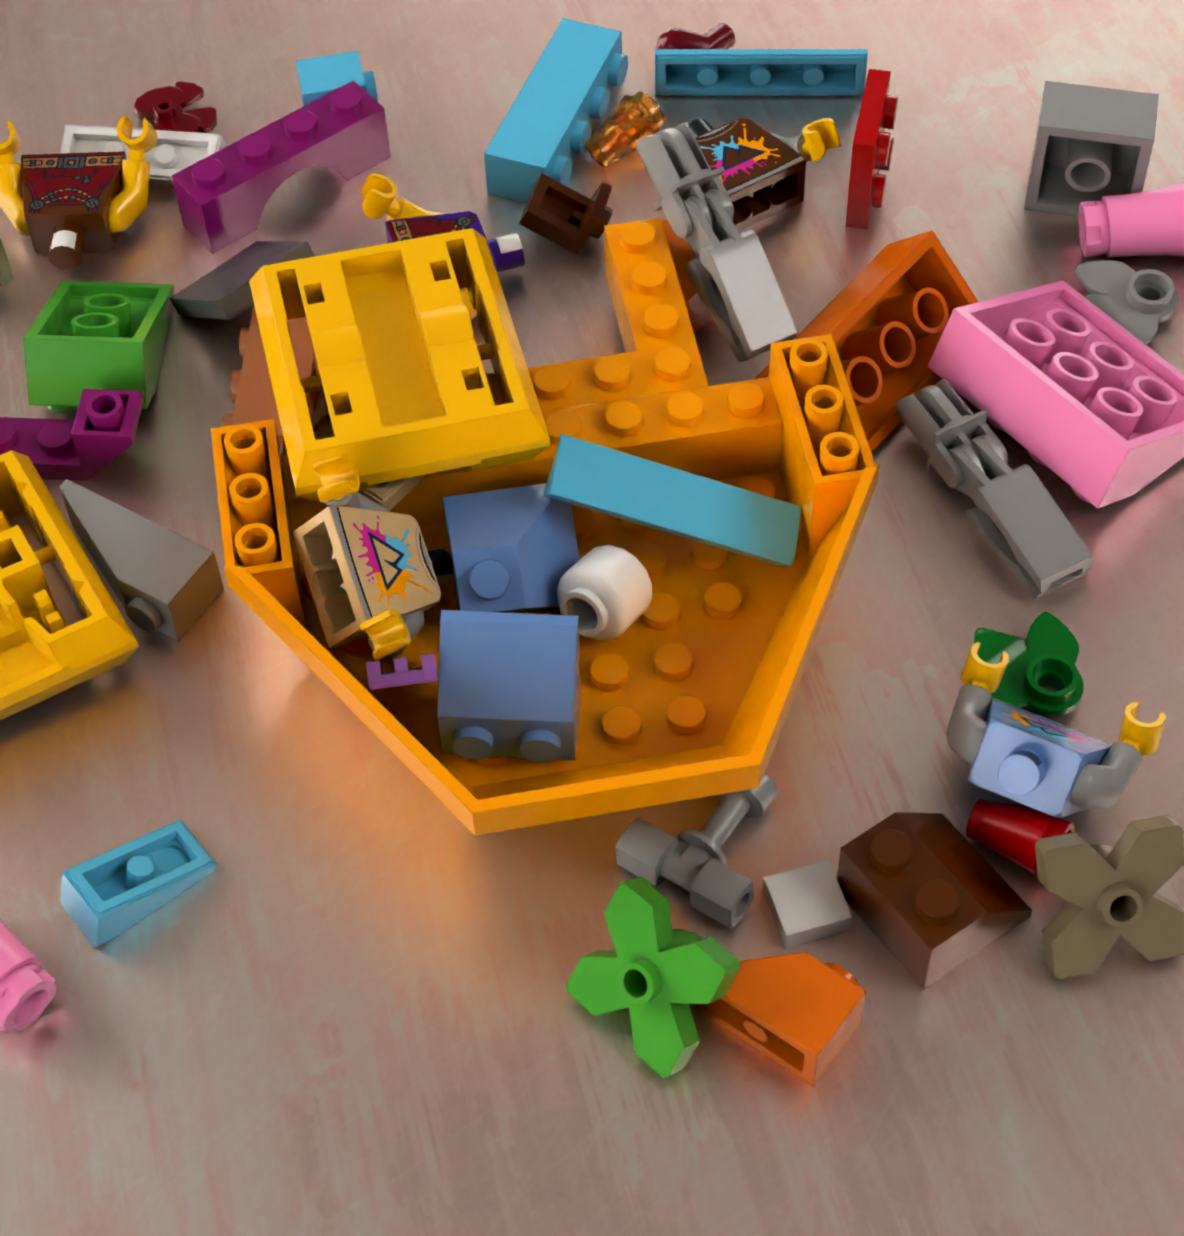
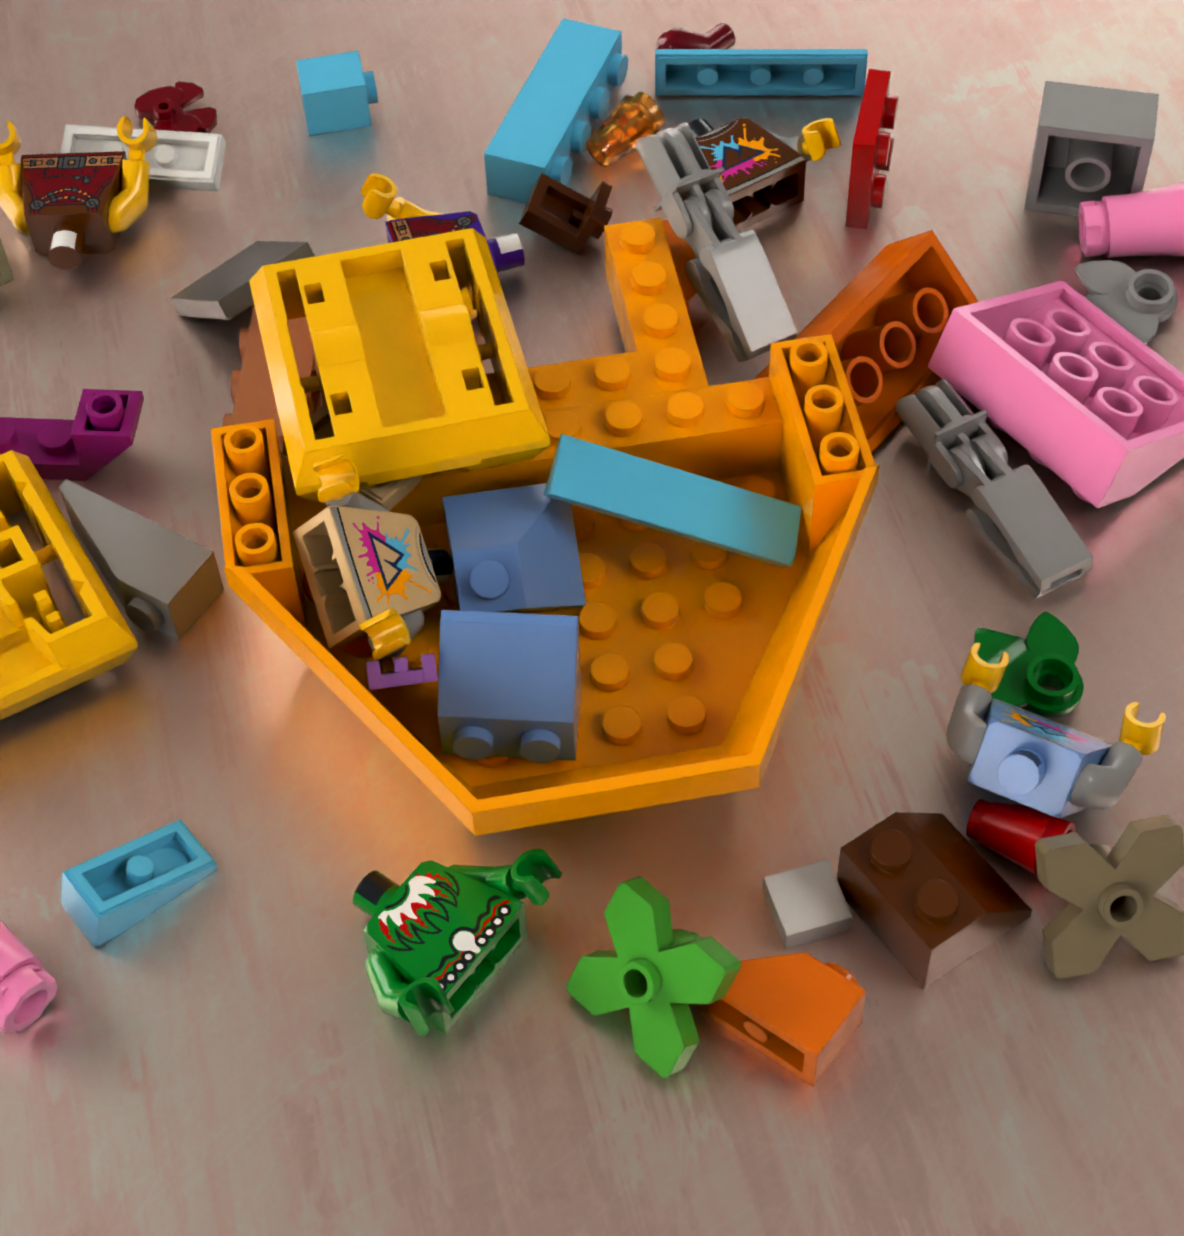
bright green slope [23,281,174,413] -> none
magenta arch [171,80,391,254] -> none
white head [557,545,653,641] -> none
light grey bar [615,773,777,929] -> none
none -> green torso [352,848,563,1037]

